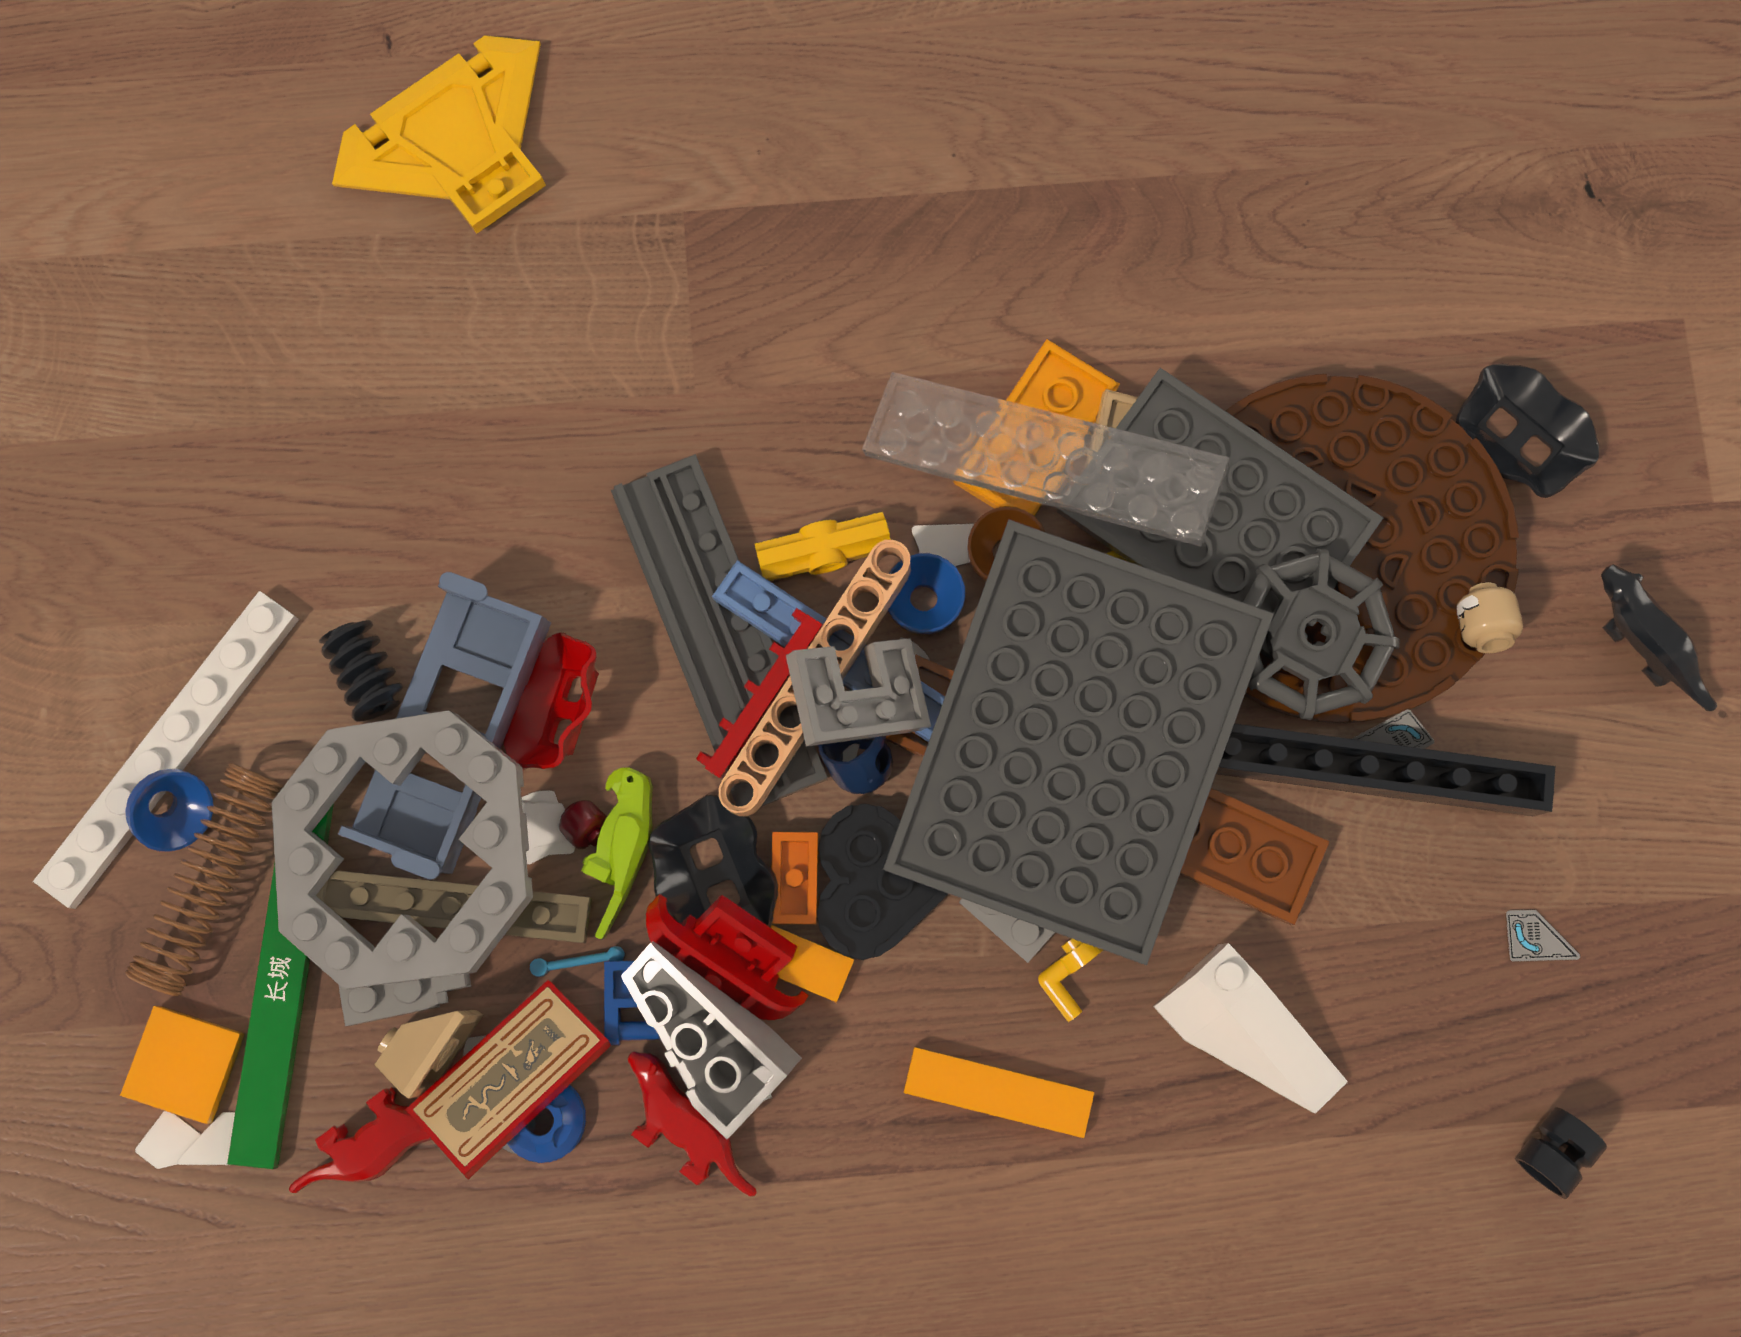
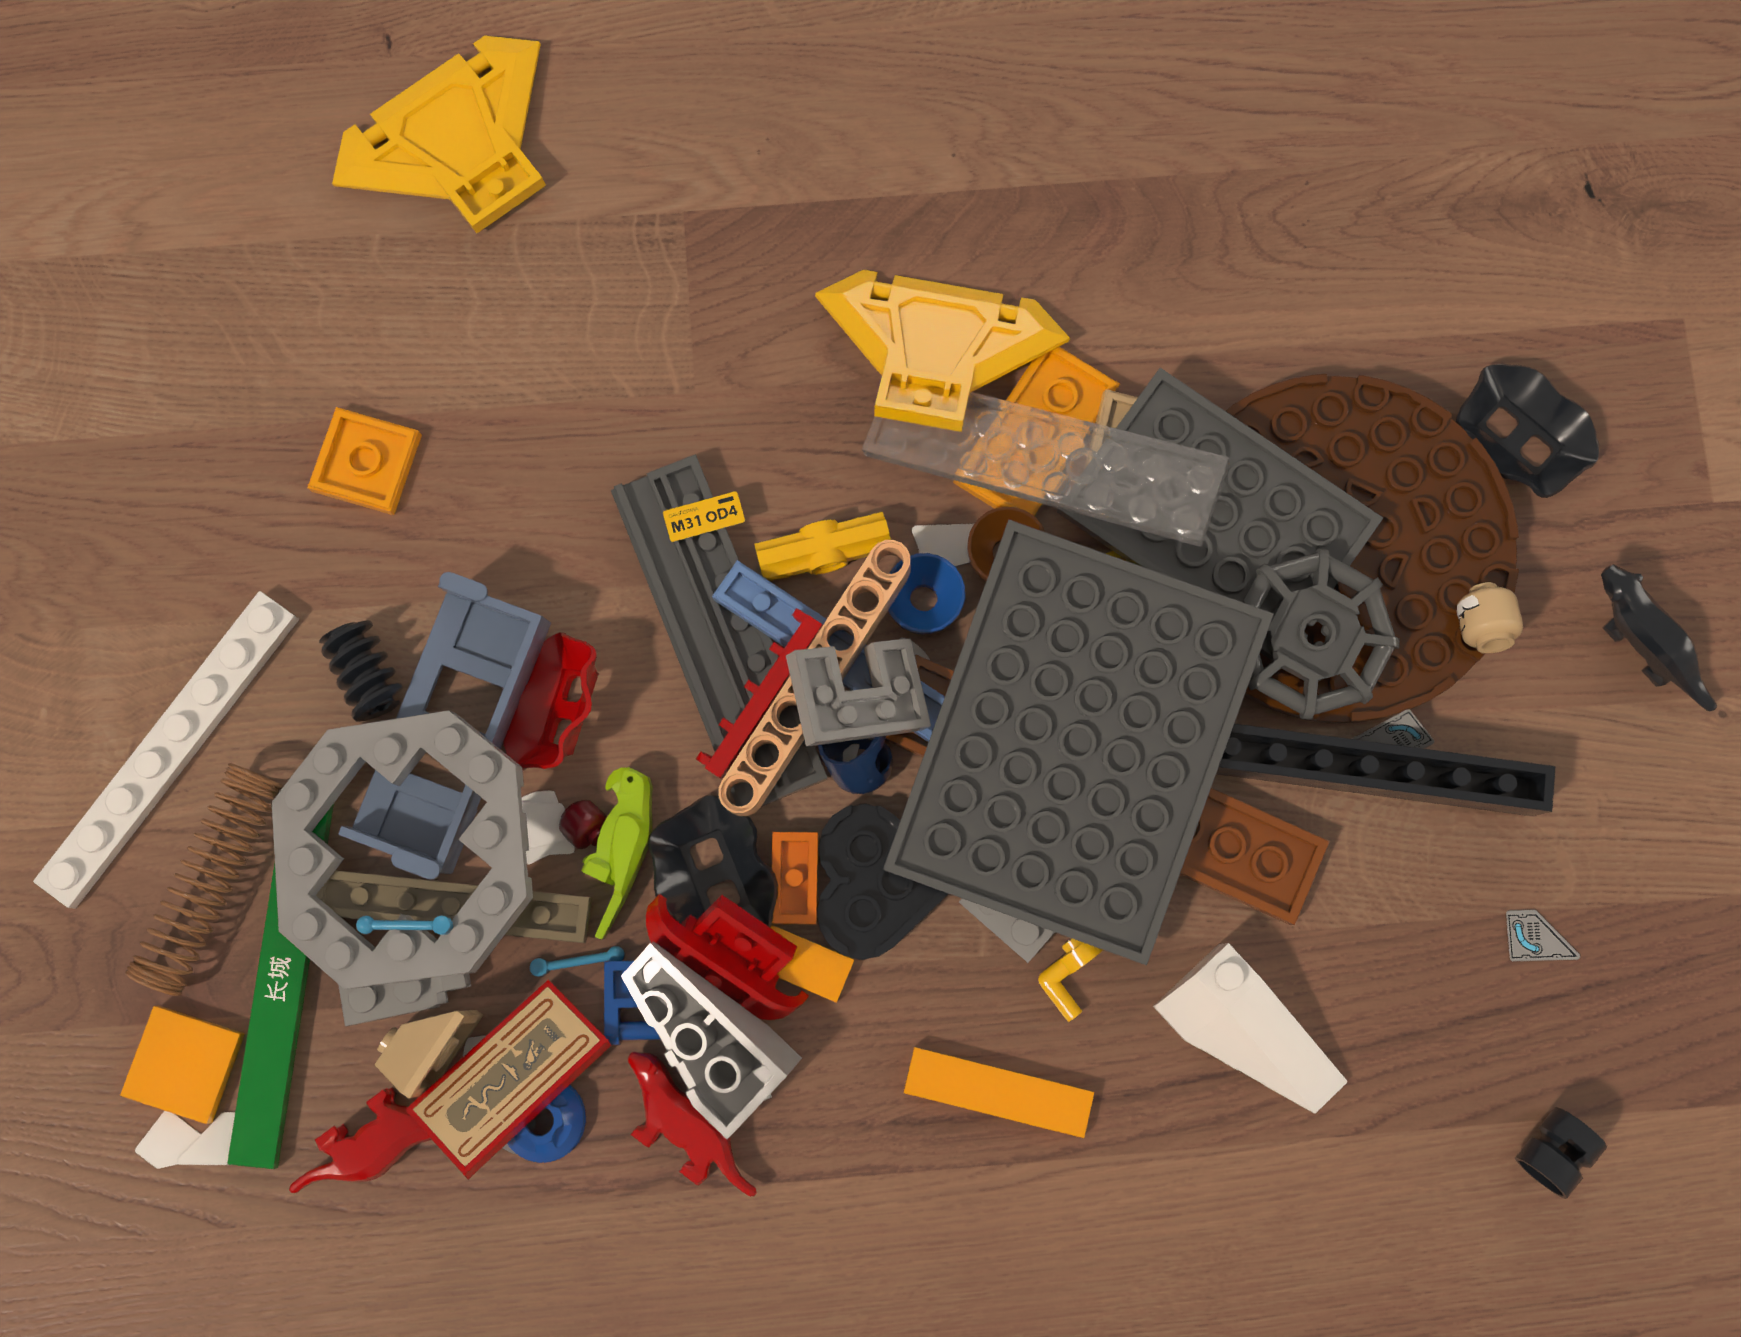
blue piece [125,769,213,852] -> none
none -> light orange tile [307,407,422,515]
none -> dark azure hinge [356,915,453,935]
none -> yellow sticker [663,491,745,542]
none -> yellow plate [815,270,1070,432]

